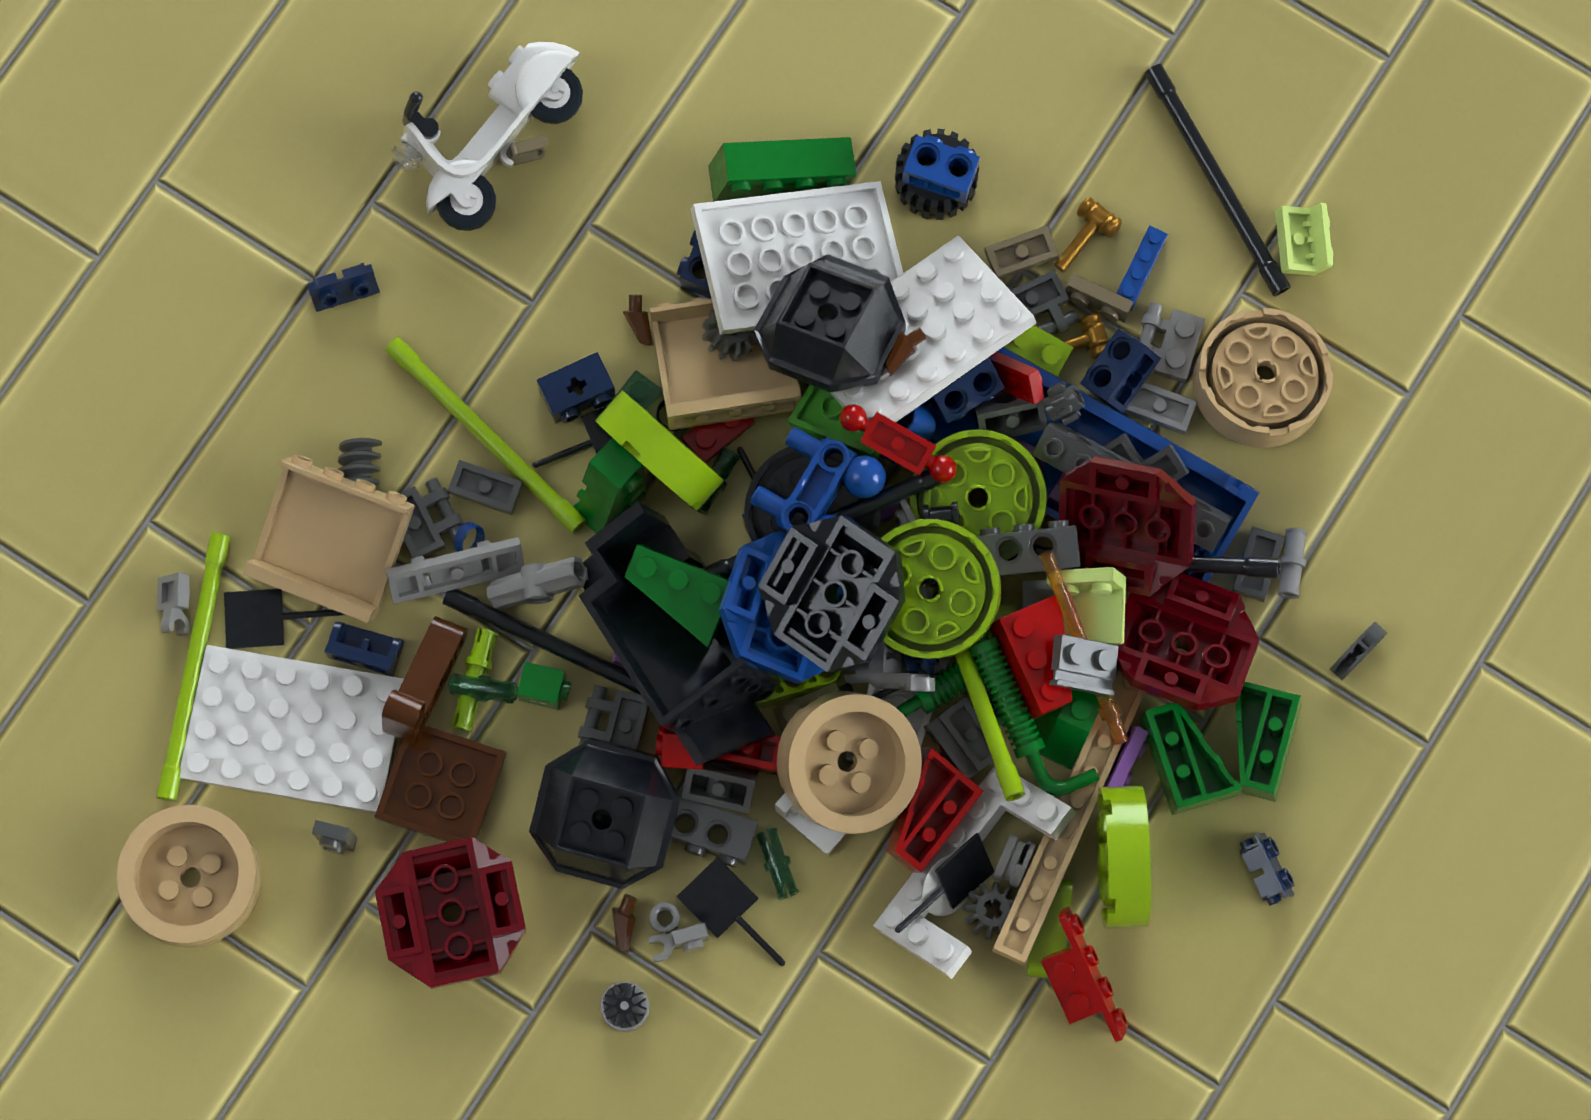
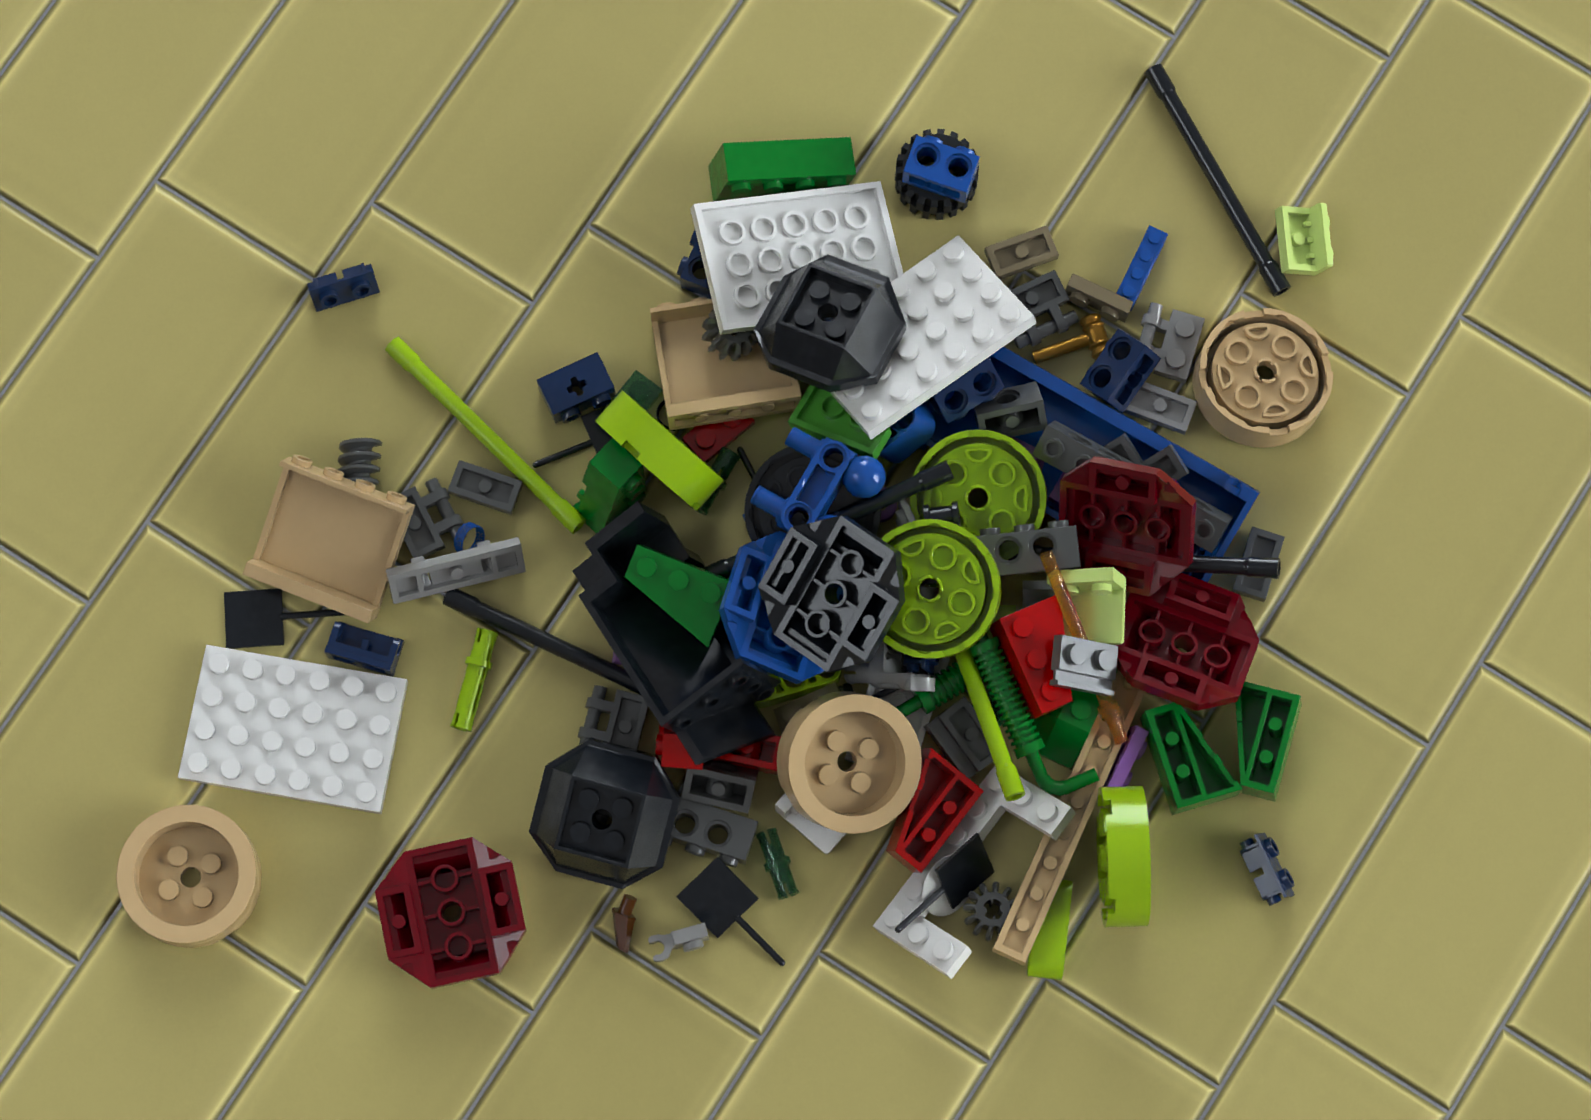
lime piece [156,532,231,801] -> none
light grey plate [157,573,190,636] -> none
dark grey plate [312,820,357,854] -> none
reddish brown plate [374,726,507,842] -> none
reddish brown beam [382,616,468,744] -> none
white piece [391,42,583,231] -> none
clear green pin [448,673,518,704] -> none
light grey piece [487,556,588,610] -> none
green brick [517,662,571,710] -> none
light grey wheel [600,981,650,1032] -> none
reddish brown bar [623,294,653,346] -> none
light grey axle [649,902,680,934] -> none
red plate [839,404,957,483] -> none
reddish brown bar [885,327,926,376] -> none
red plate [989,352,1044,405] -> none
light grey wheel [992,833,1036,889] -> none
lime plate [1004,325,1074,377] -> none
red bracket [1041,906,1128,1042] -> none
dark grey gear [1043,381,1085,425] -> none
pearl gold piece [1054,197,1122,272] -> none
light grey pin [1278,528,1307,599] -> none
dark grey piece [1330,622,1387,680] -> none

